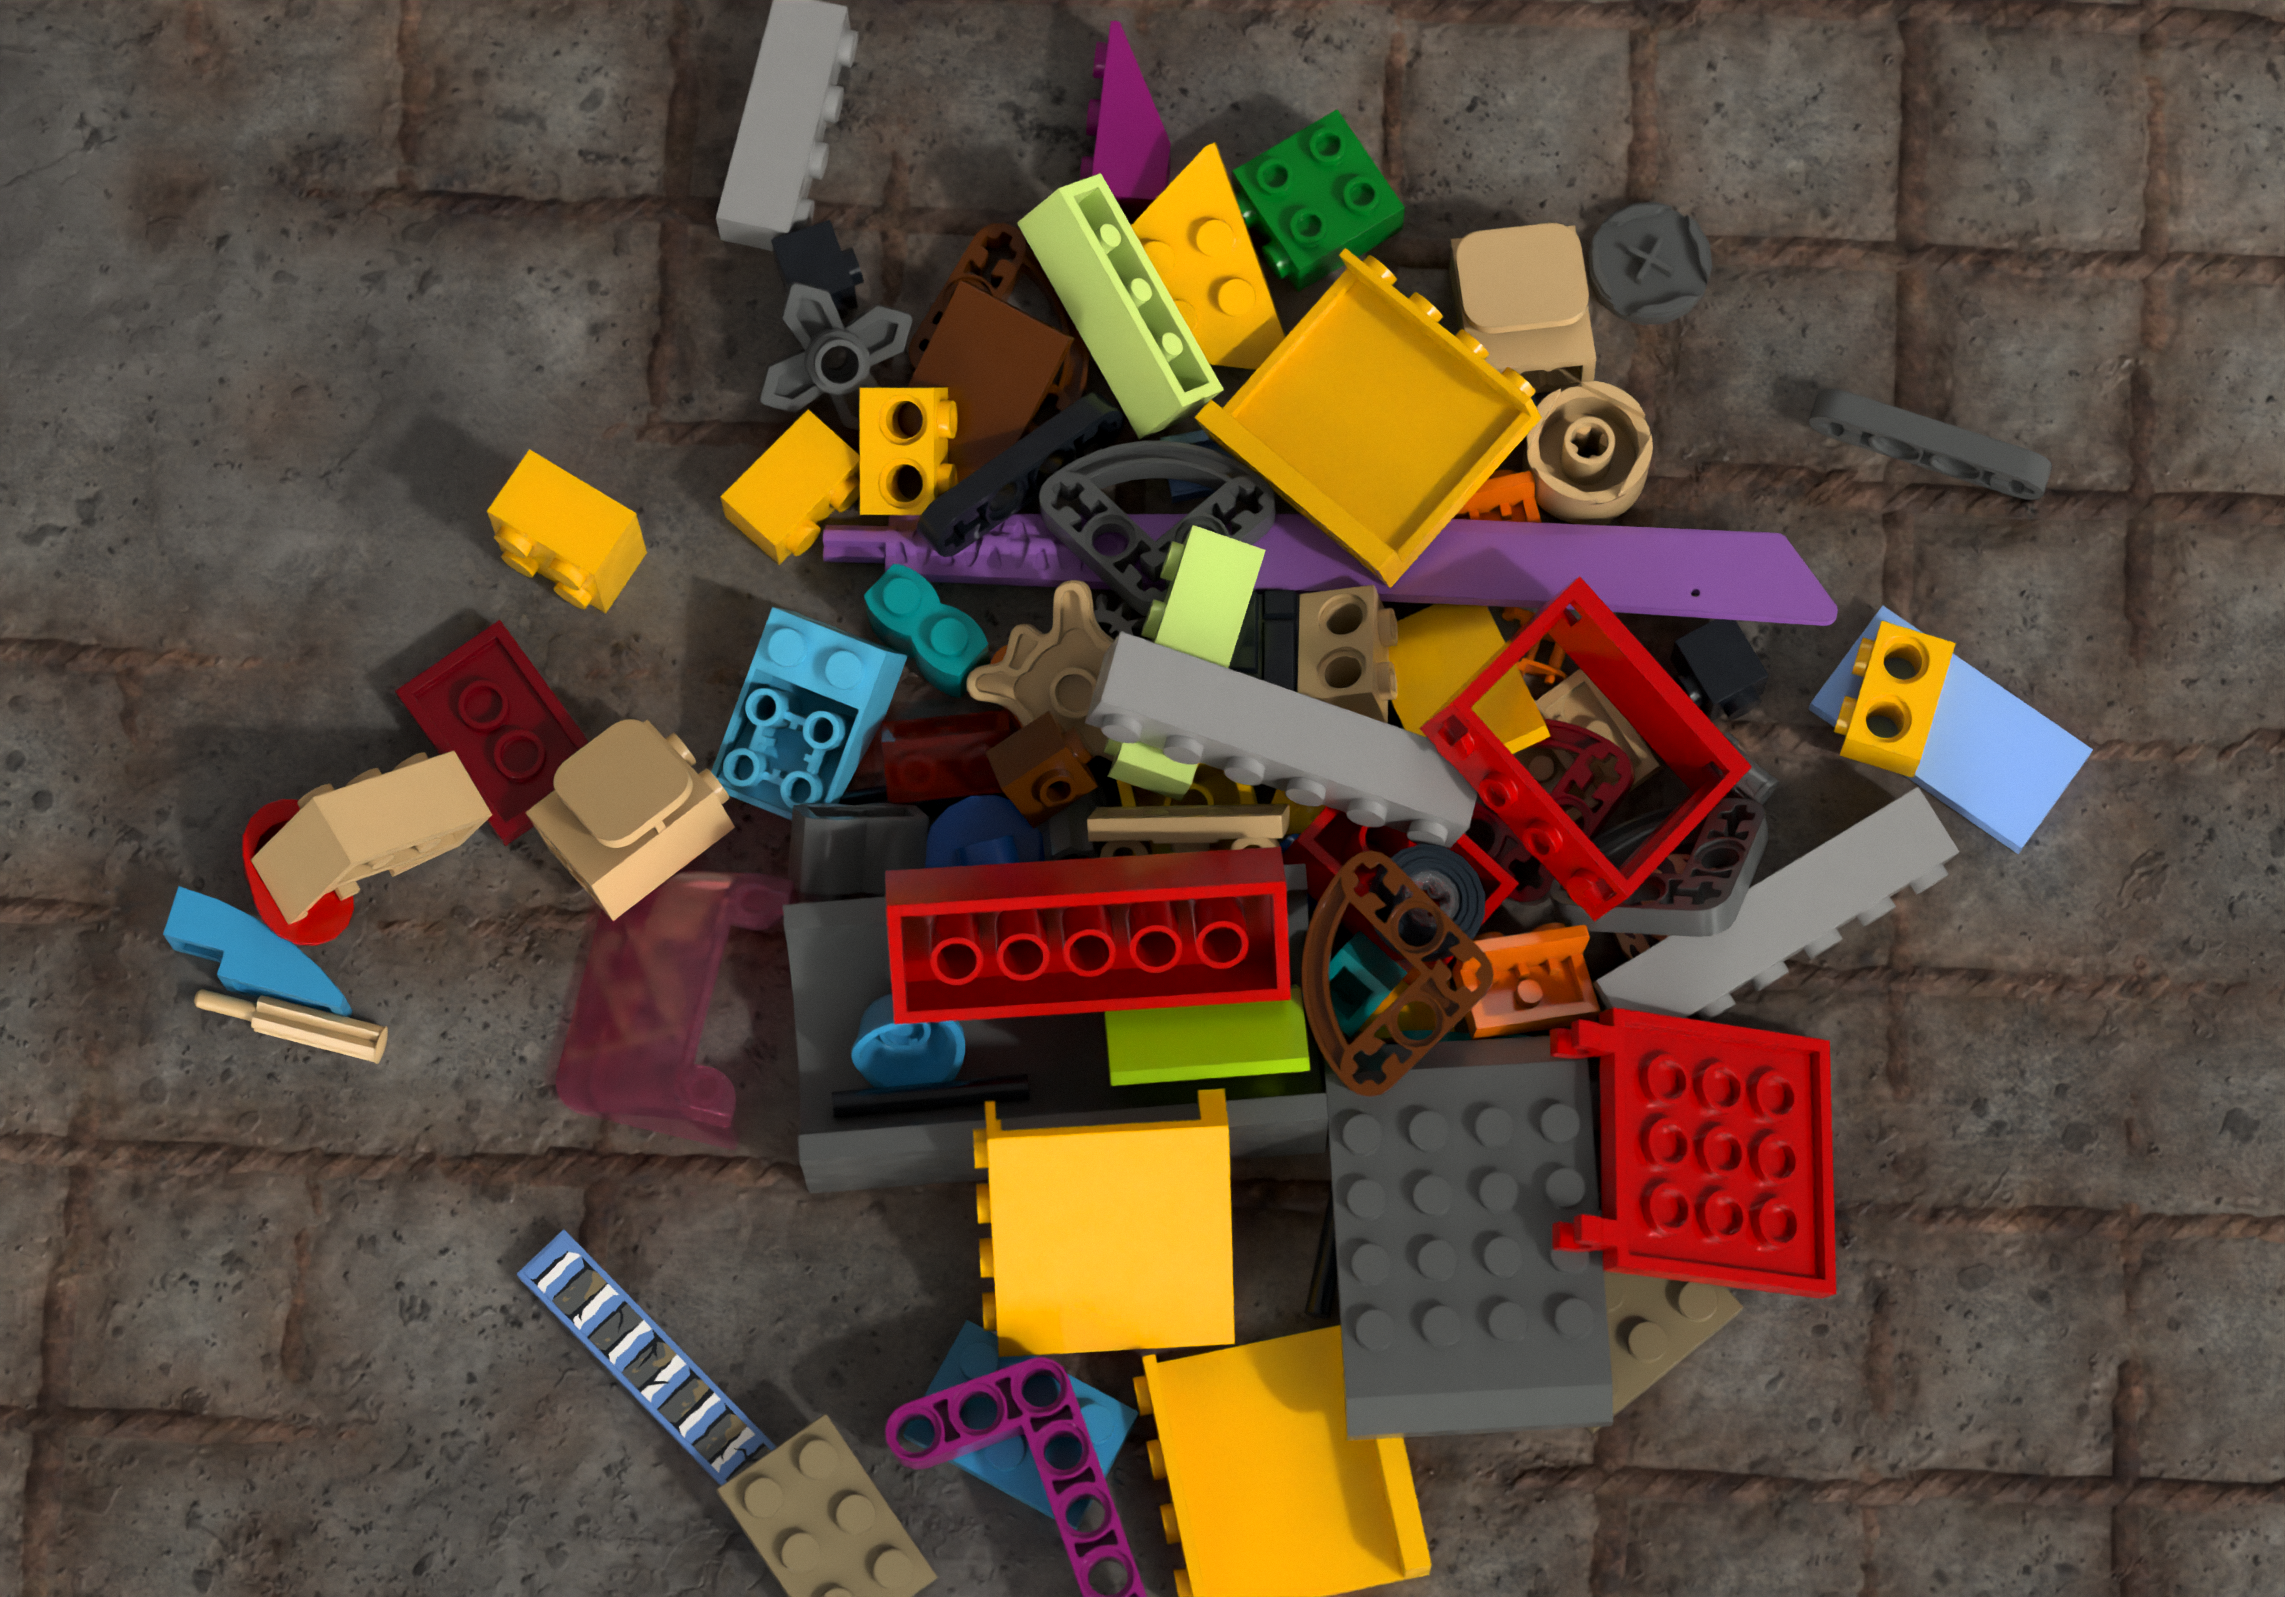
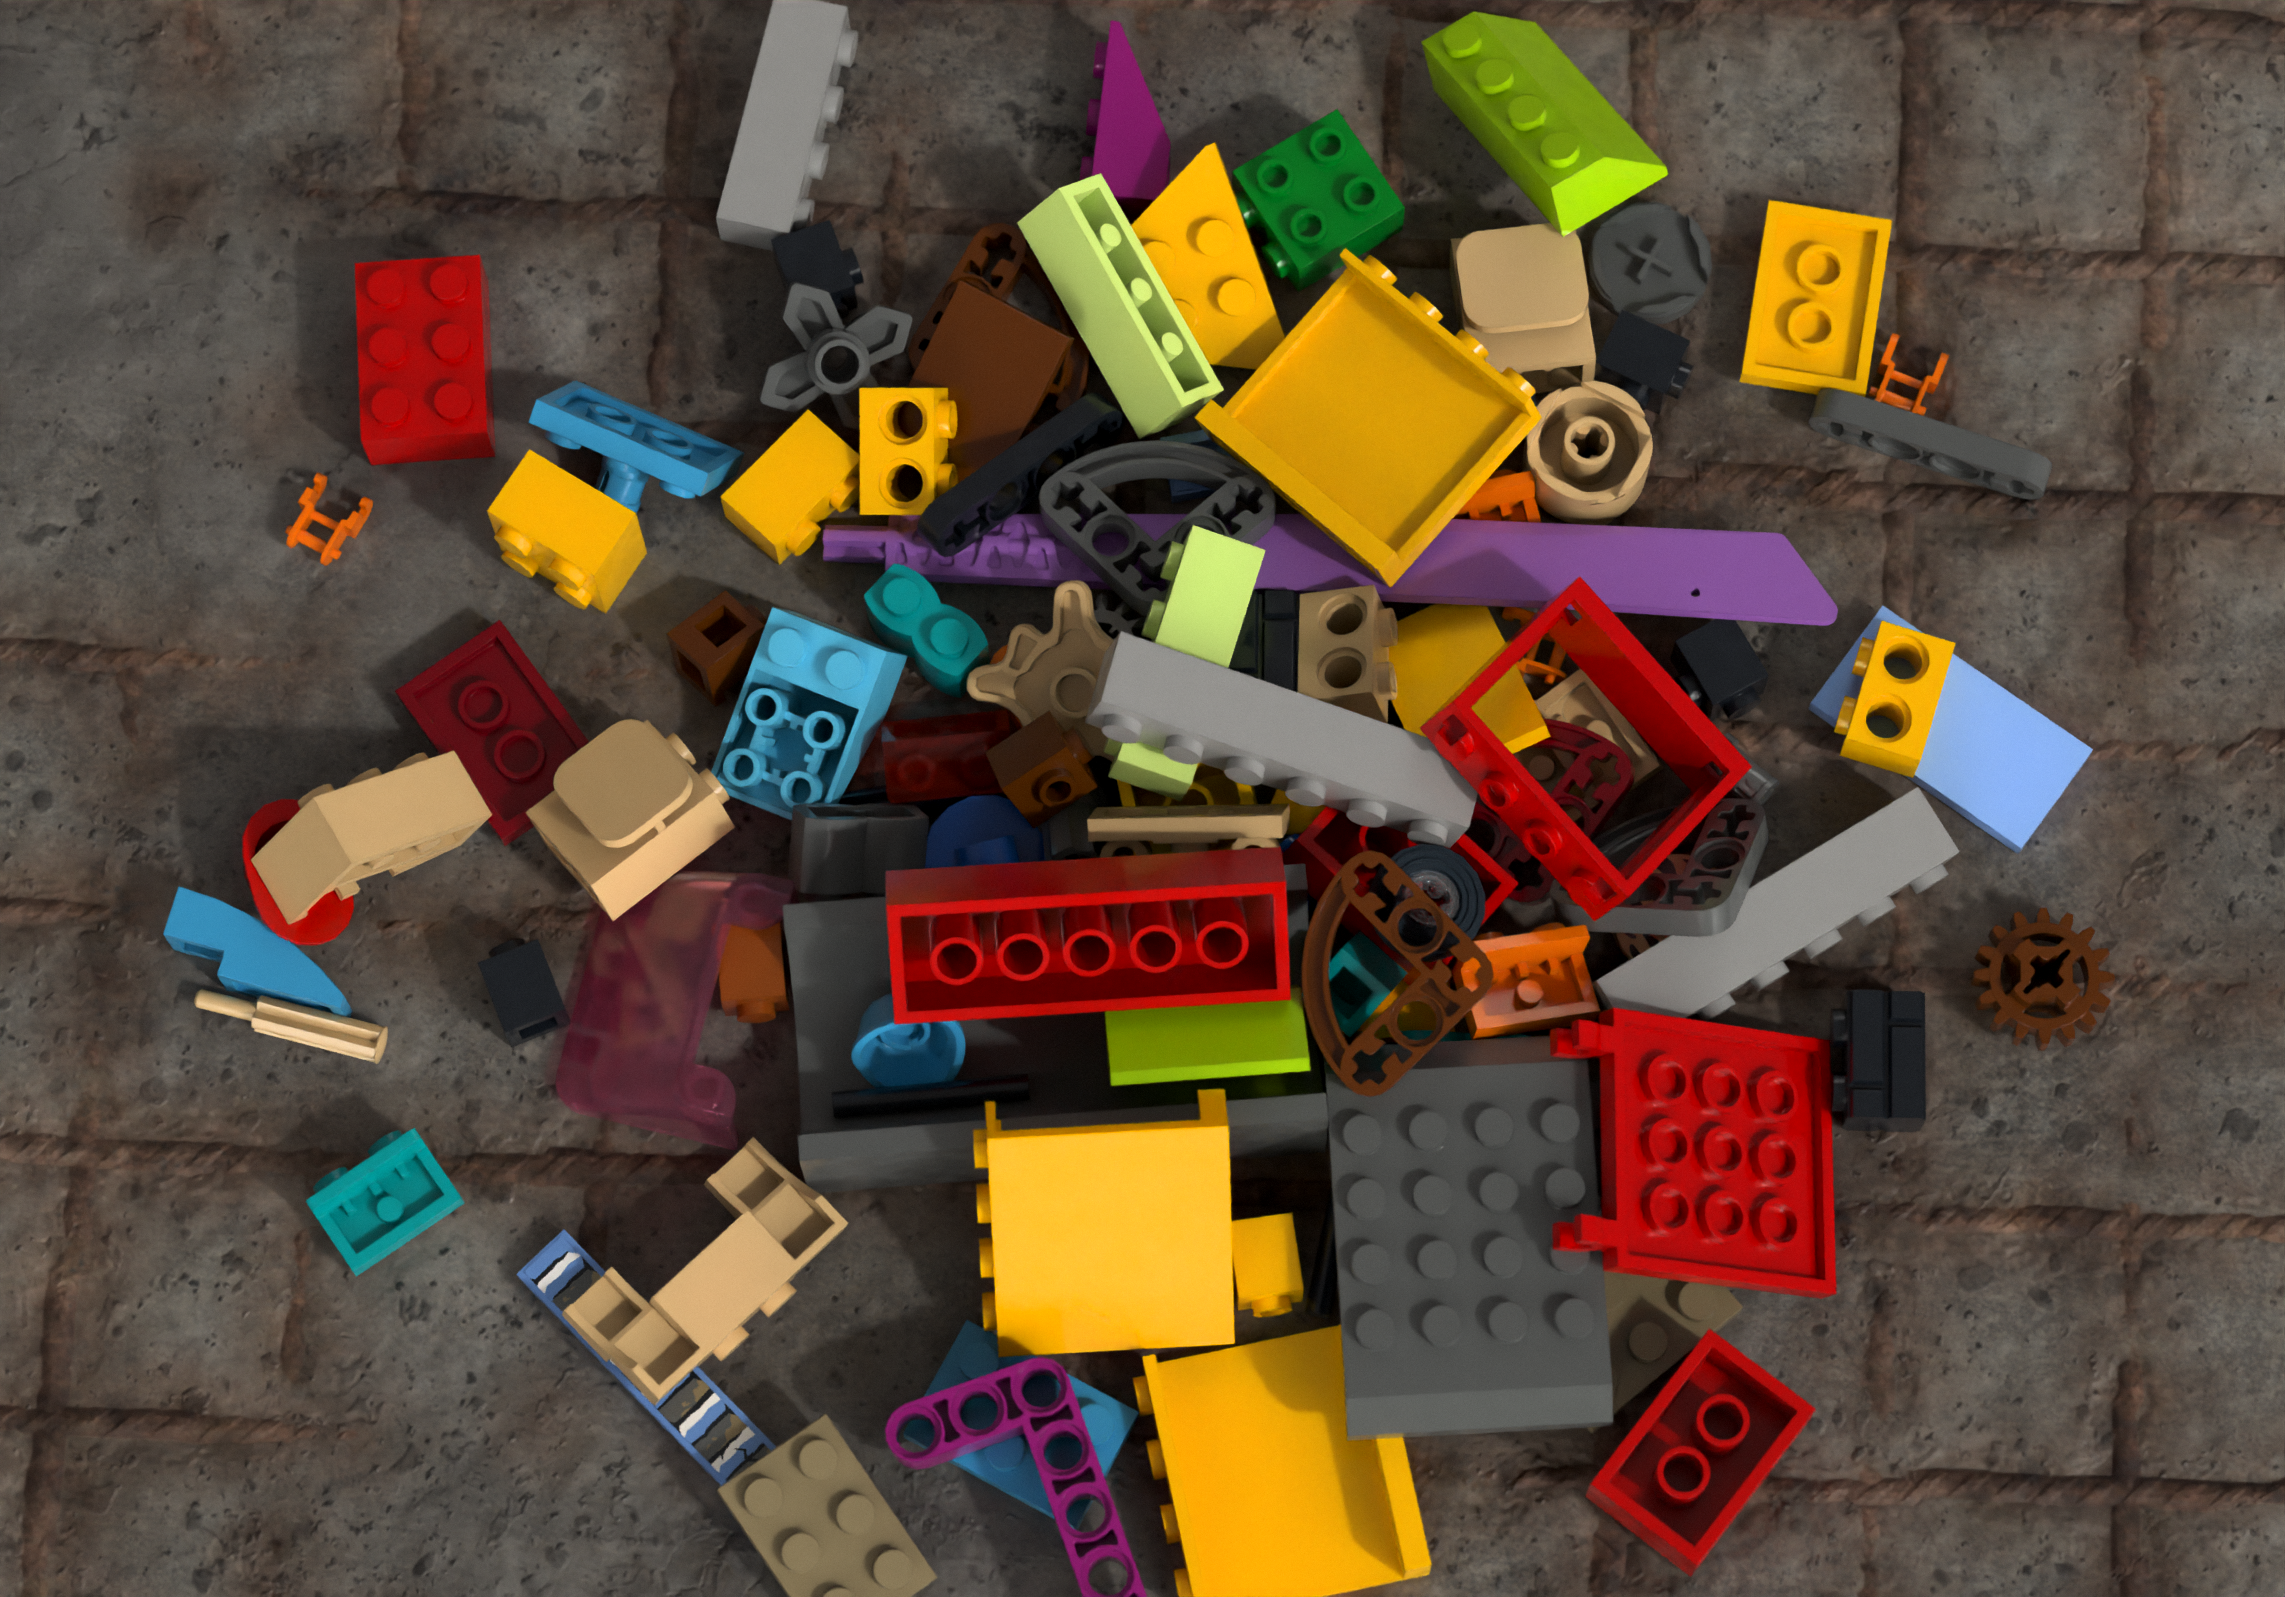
none -> orange piece [285,472,373,566]
none -> teal bracket [306,1128,465,1277]
none -> red brick [355,255,496,465]
none -> black brick [478,939,572,1047]
none -> dark azure plate [528,380,744,515]
none -> tan bracket [562,1137,848,1406]
none -> reddish brown brick [666,590,767,707]
none -> dark orange brick [715,920,790,1023]
none -> yellow brick [1231,1213,1304,1317]
none -> lime slope [1421,11,1668,237]
none -> red brick [1585,1328,1816,1577]
none -> black brick [1594,309,1694,415]
none -> yellow plate [1739,200,1892,397]
none -> black brick [1830,990,1926,1132]
none -> orange piece [1868,333,1949,416]
none -> reddish brown gear [1970,908,2115,1051]

